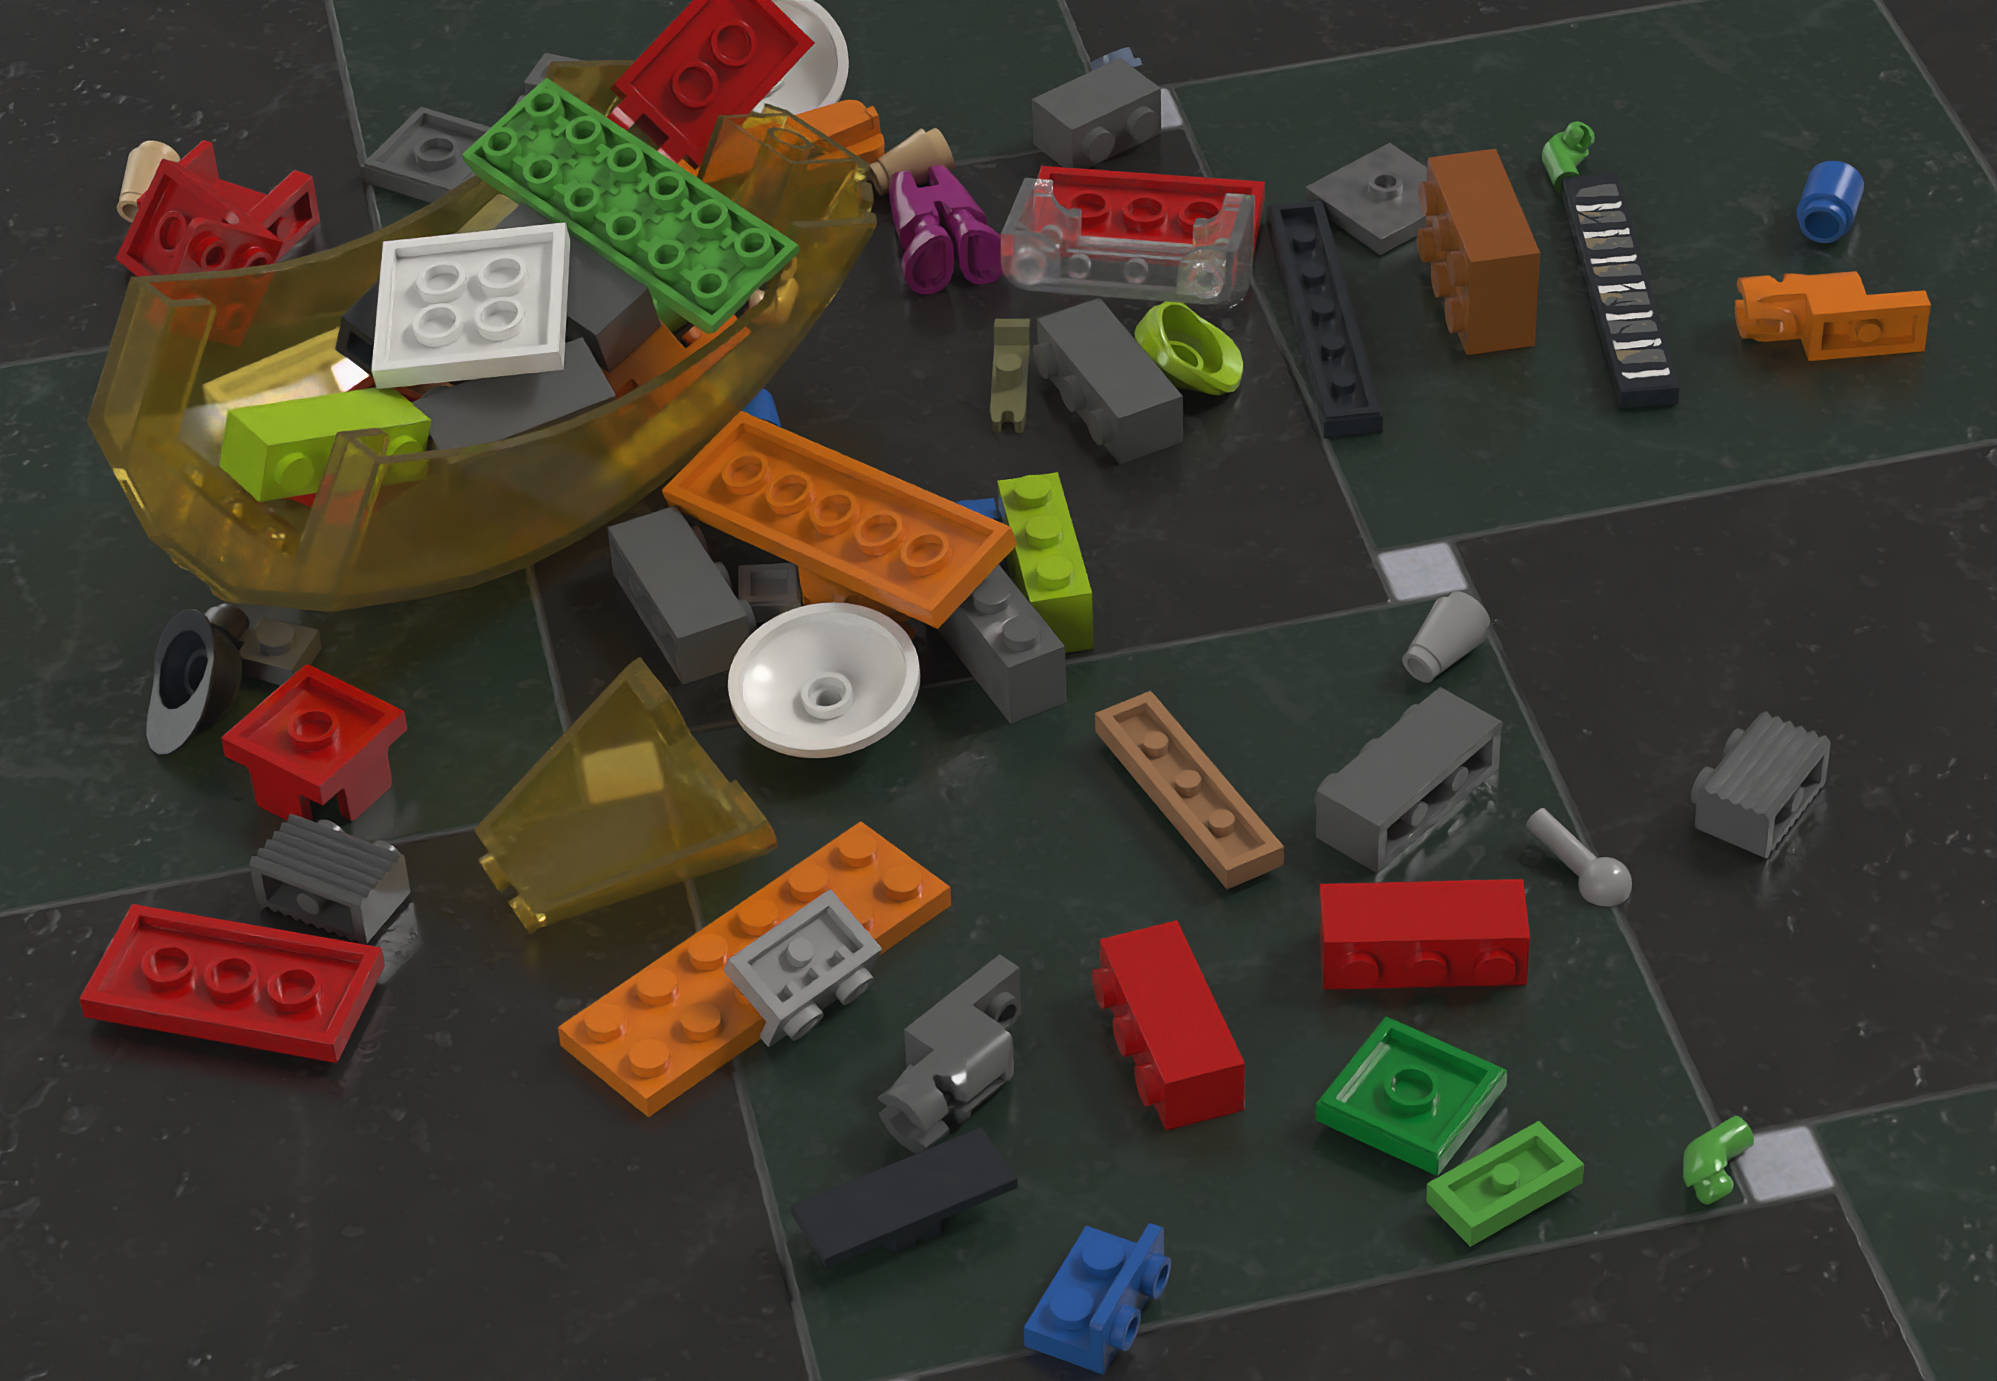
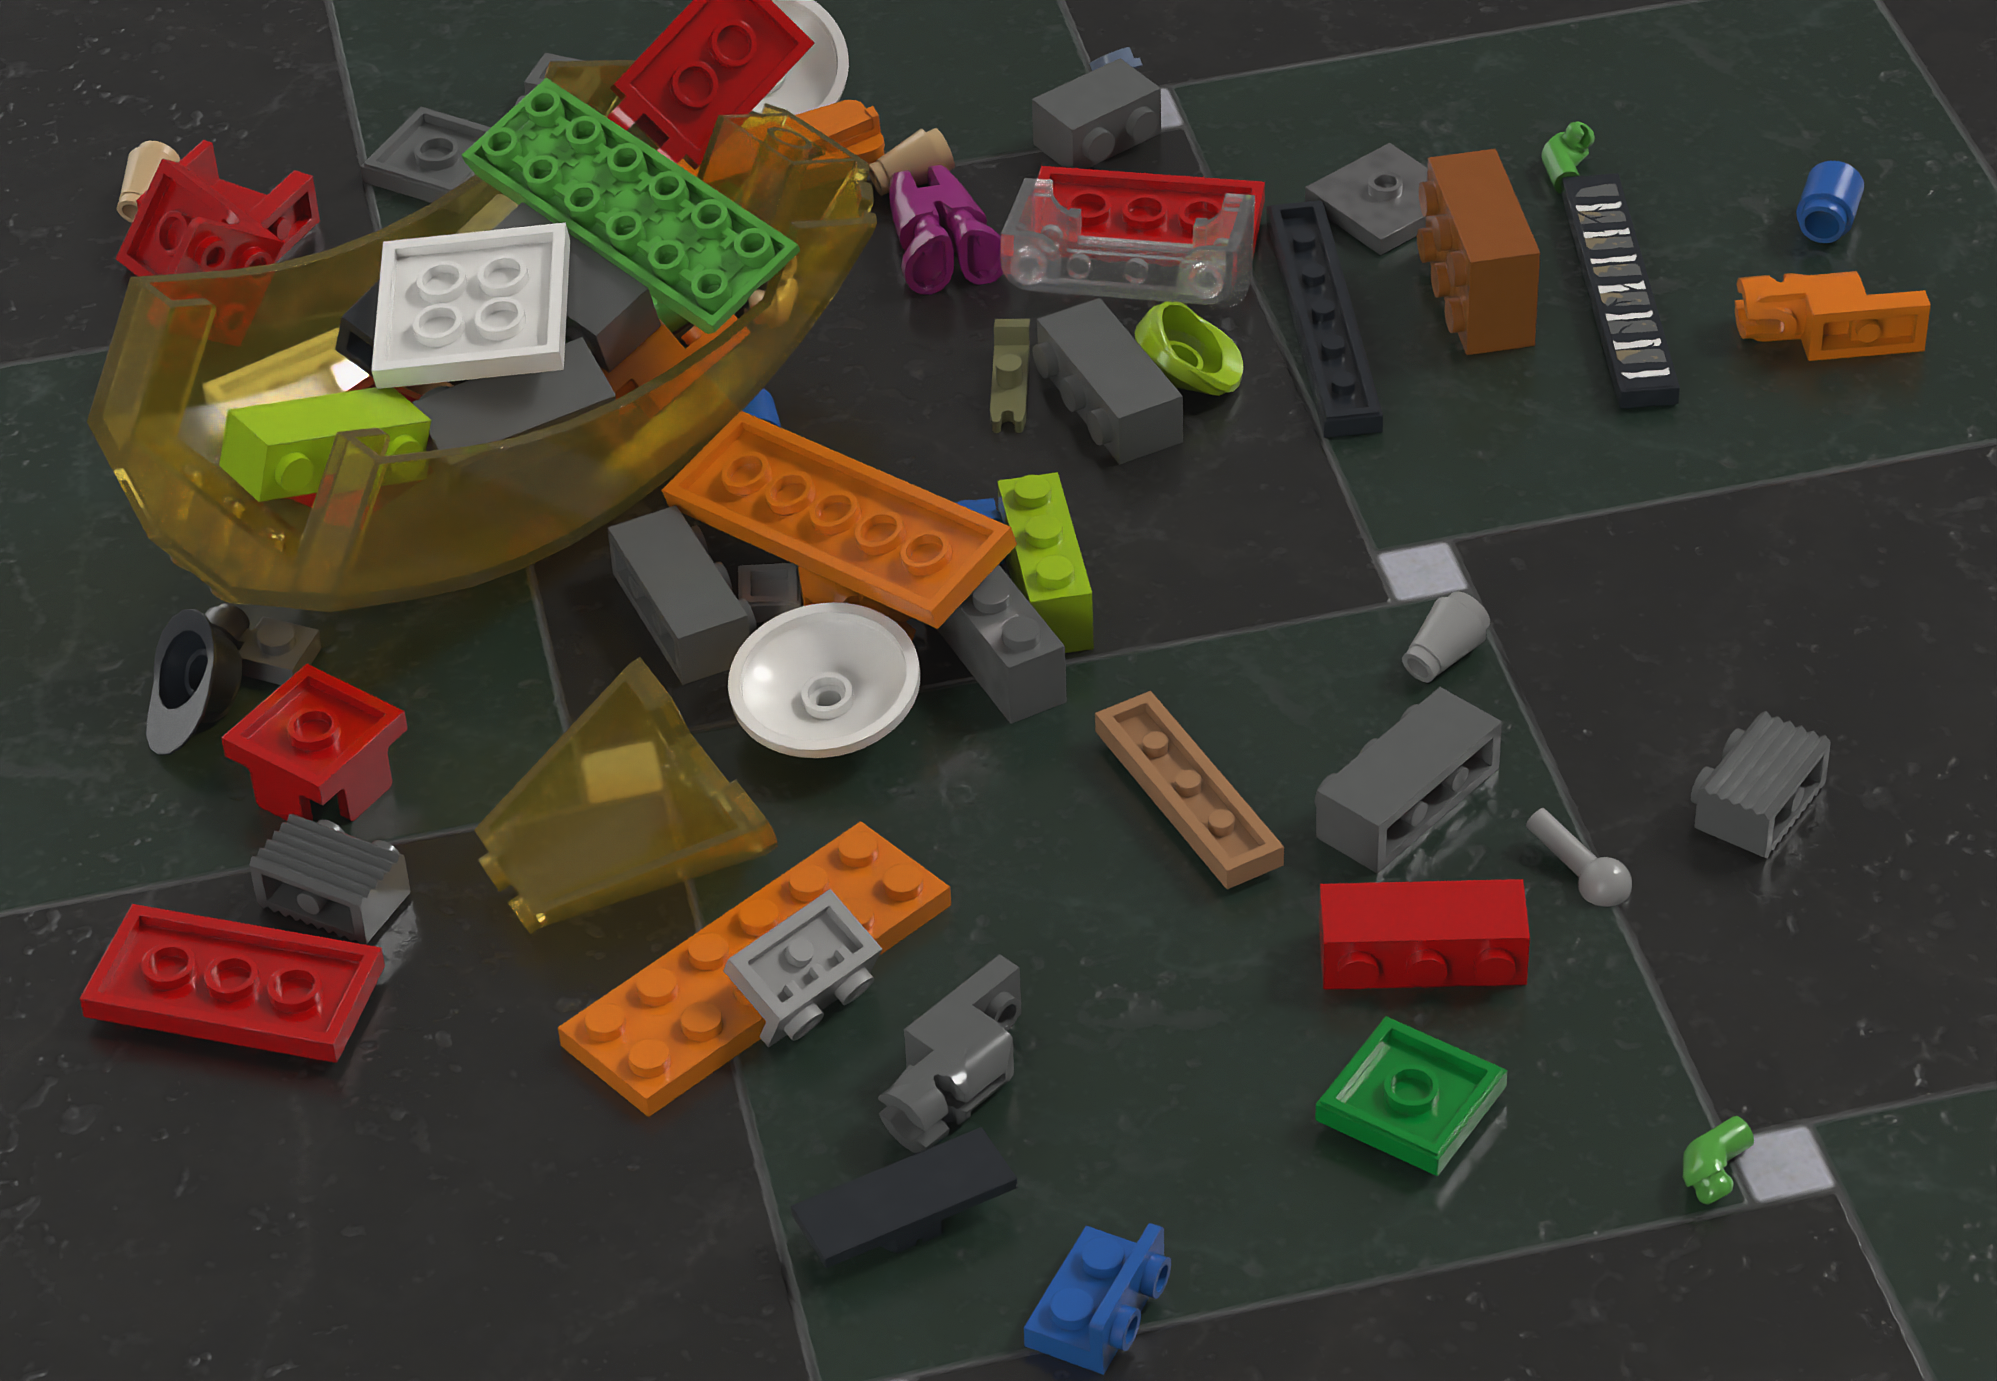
red brick [1091,920,1245,1130] -> none
bright green plate [1426,1121,1584,1247] -> none

